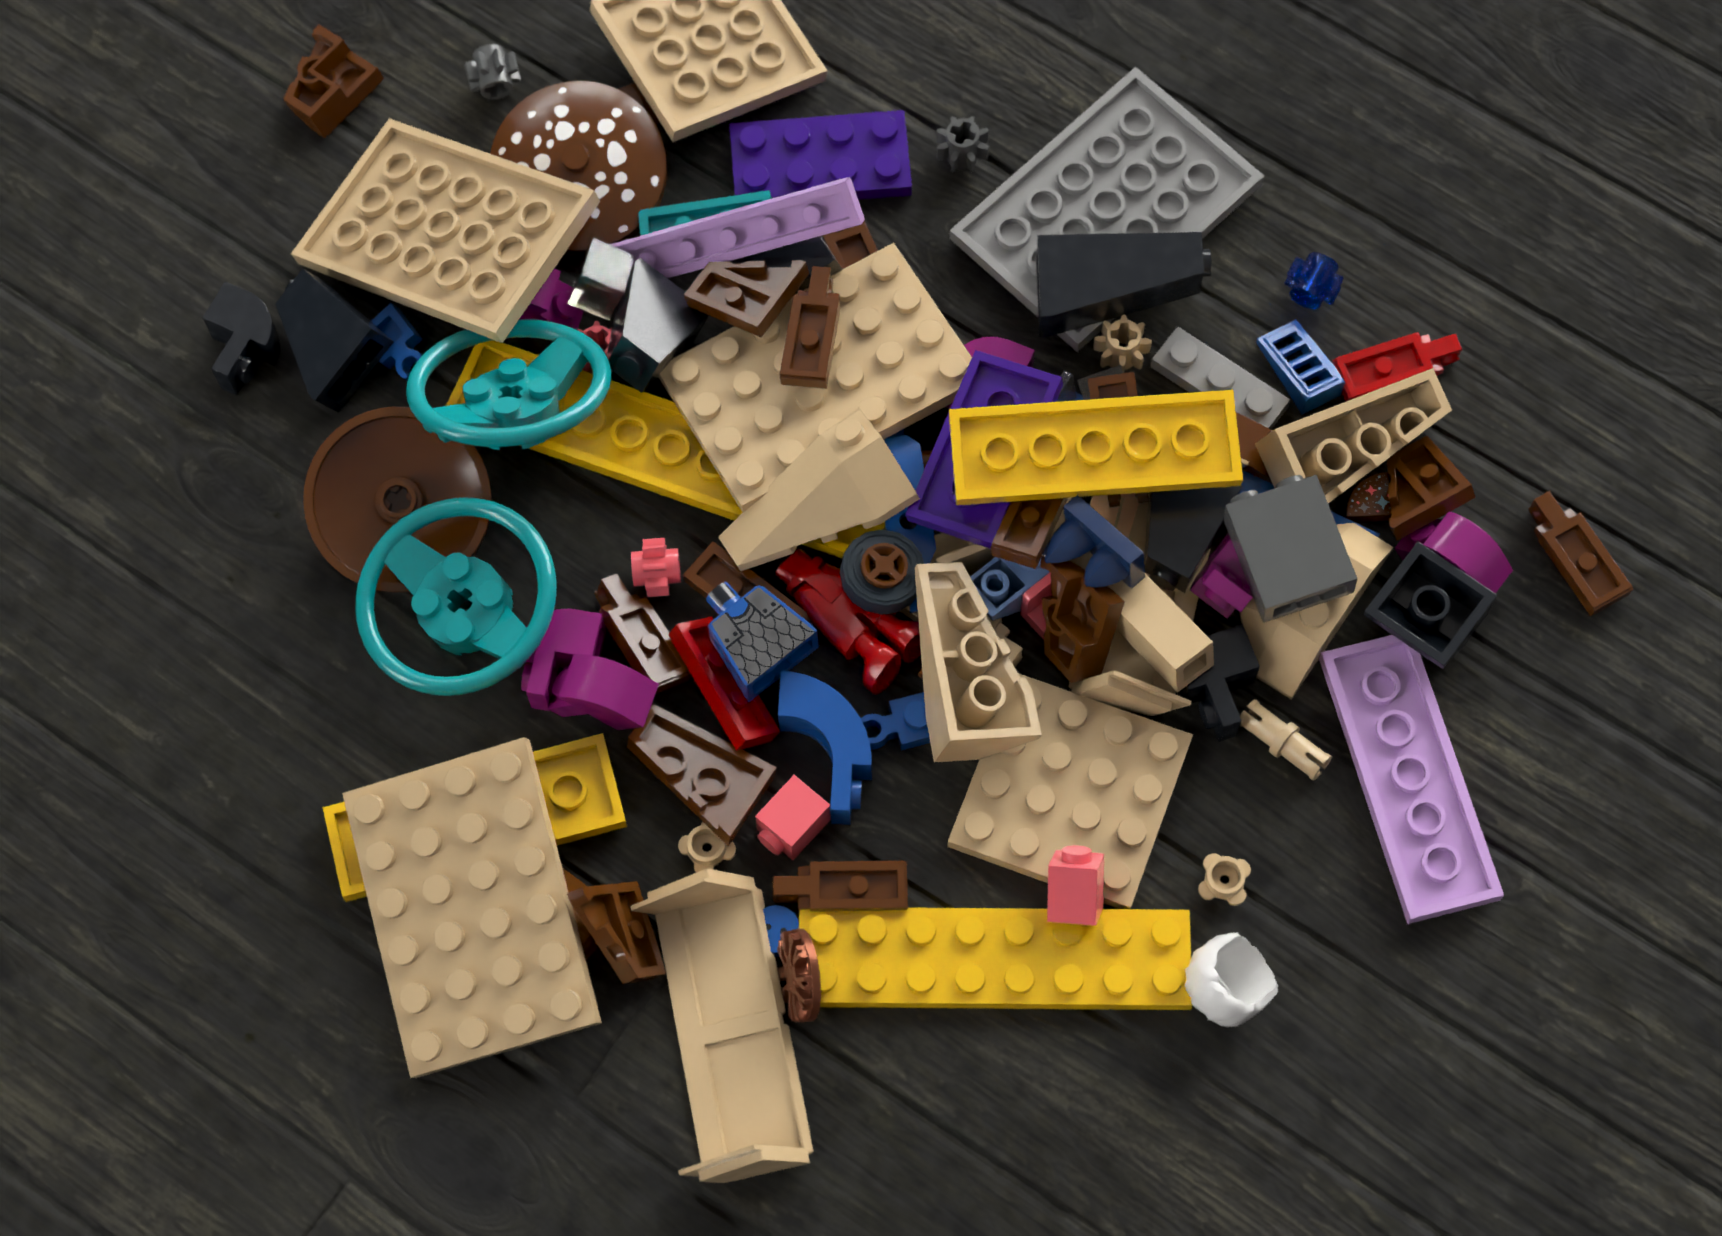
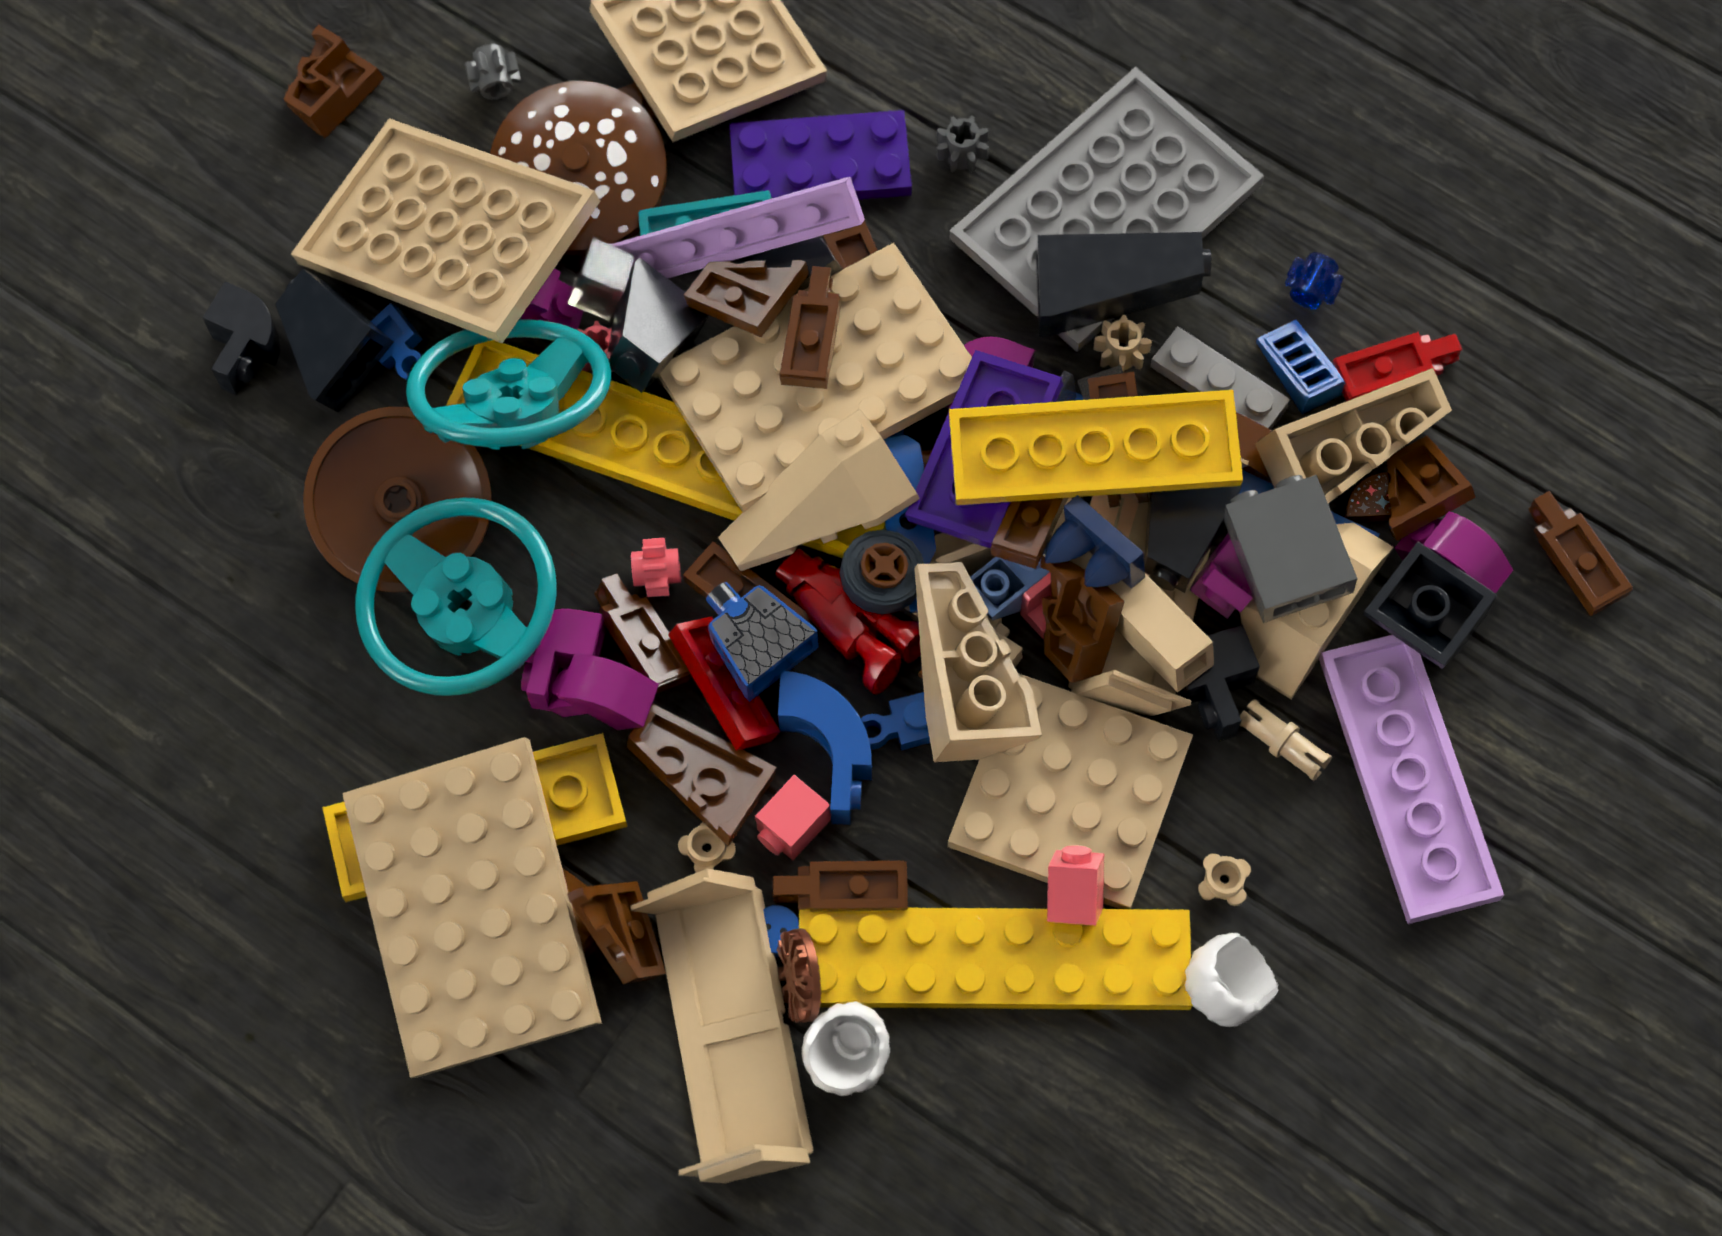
none -> white hair [802,1002,890,1096]

